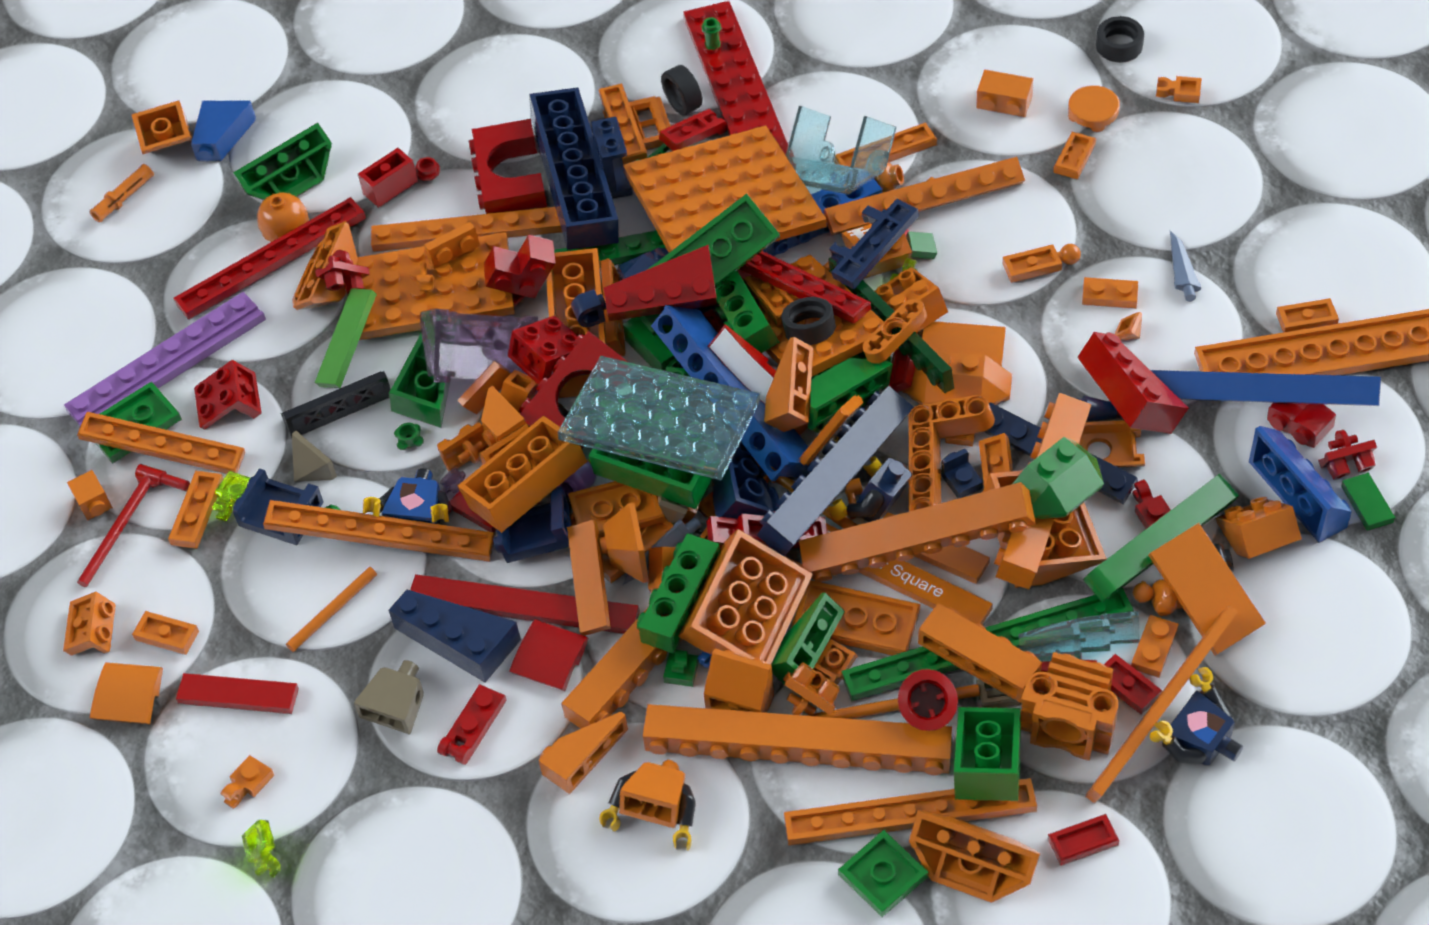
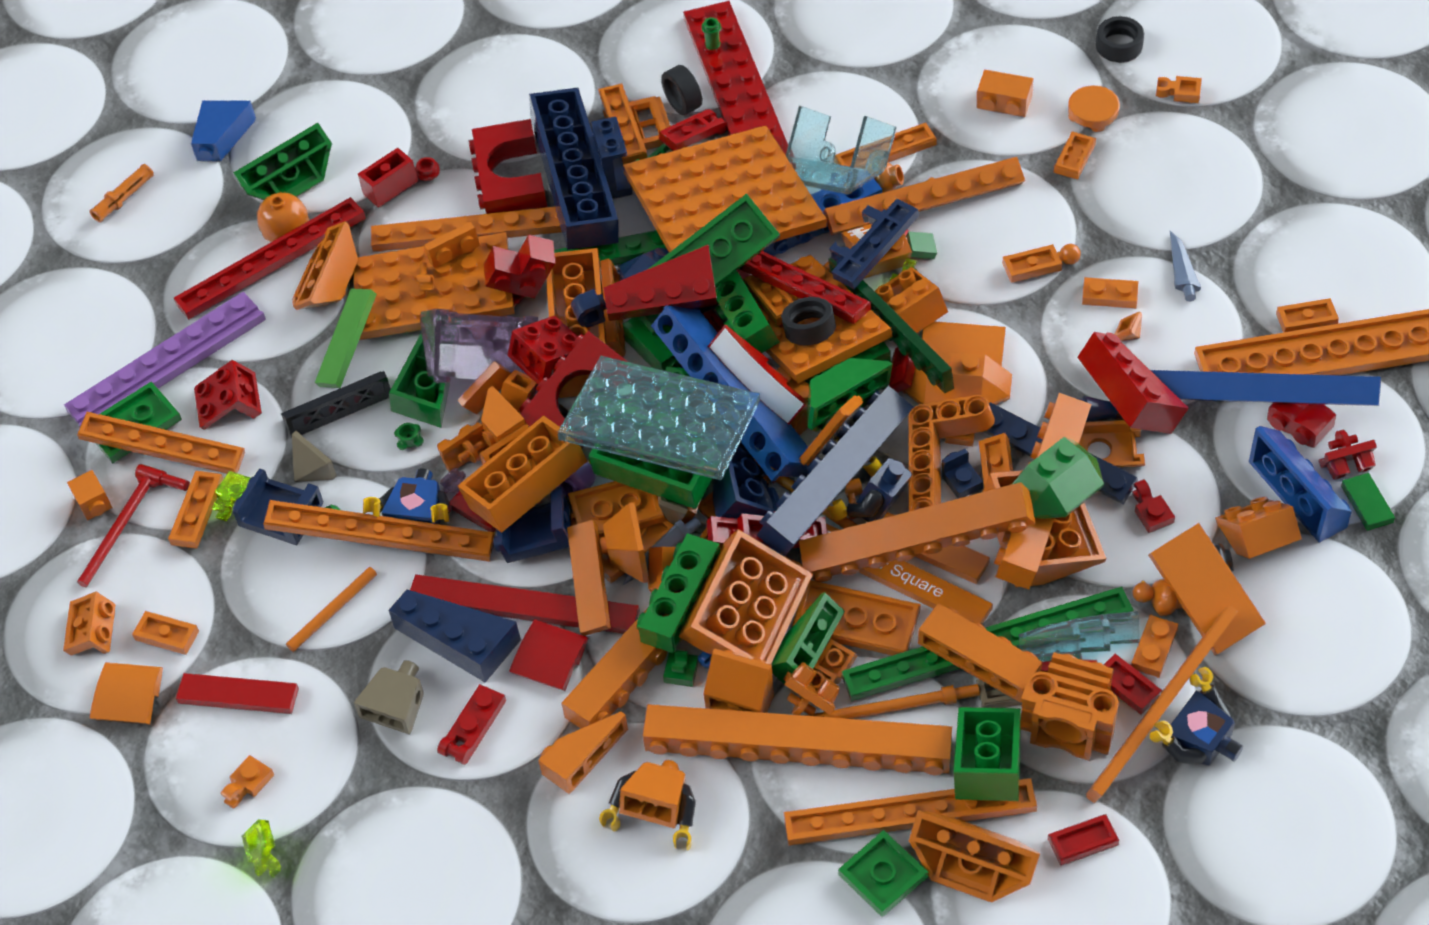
orange slope [131,100,192,154] -> none
red hips [315,250,370,294] -> none
orange slope [764,337,813,432] -> none
orange beam [863,299,927,363] -> none
red hat [898,669,958,731] -> none
green beam [1083,474,1240,603] -> none

